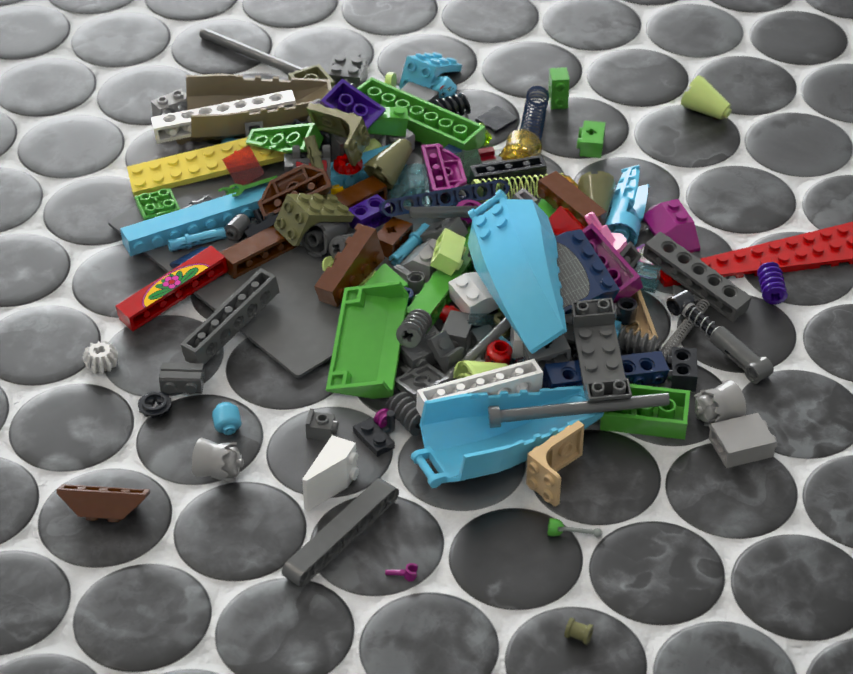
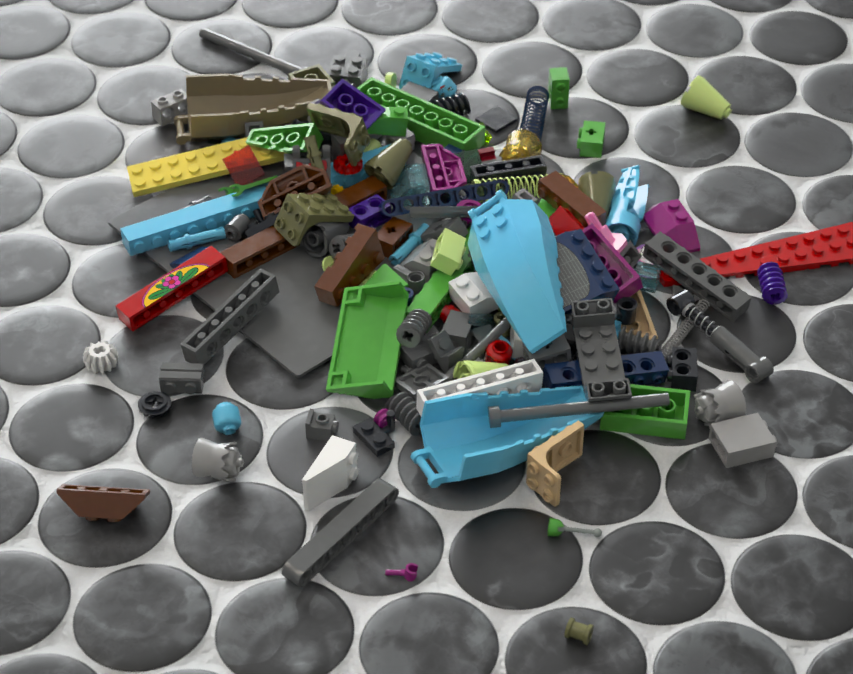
bright green tile [134,188,180,221] -> none
white brick [151,90,296,144] -> none

